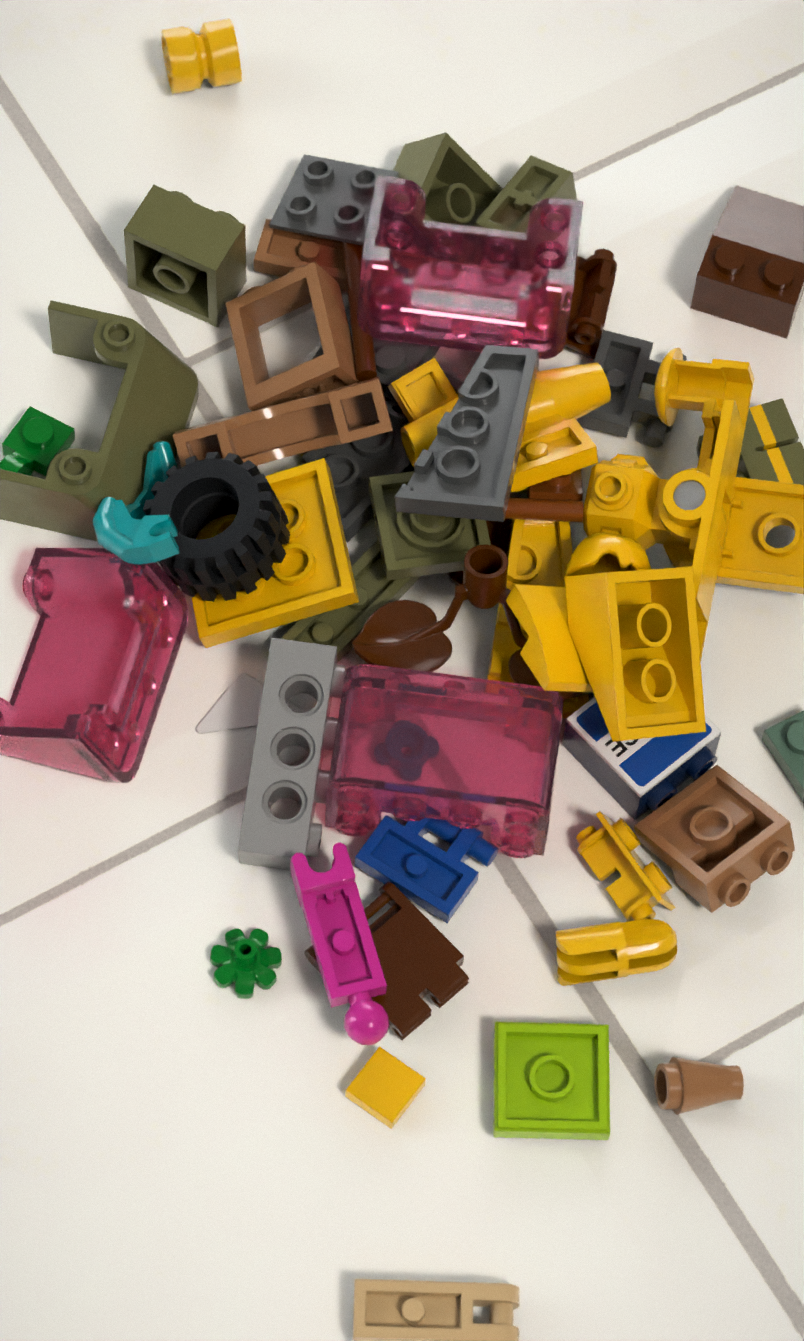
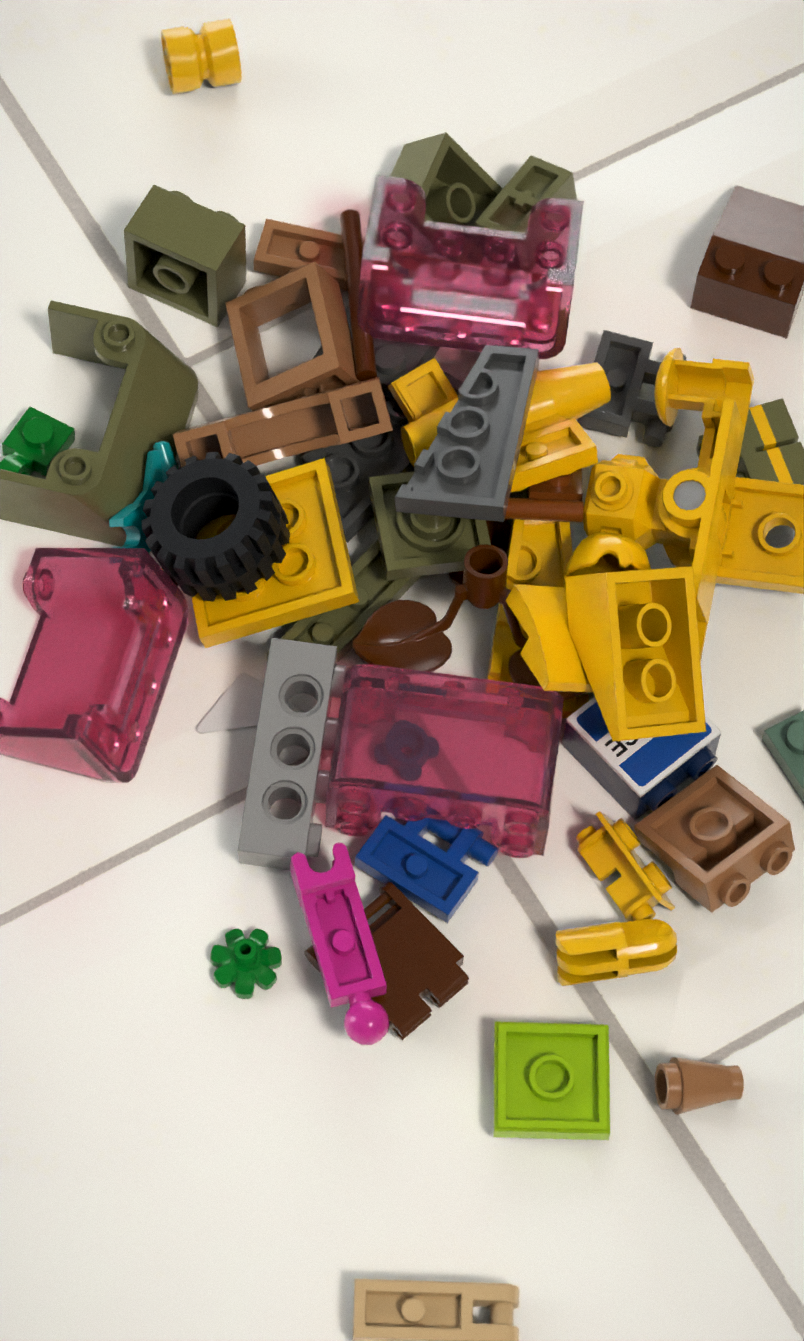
teal piece [93,497,179,564] -> none
dark grey hinge [269,154,399,246] -> none
yellow tile [345,1046,426,1129] -> none
reddish brown hinge [550,249,617,360] -> none

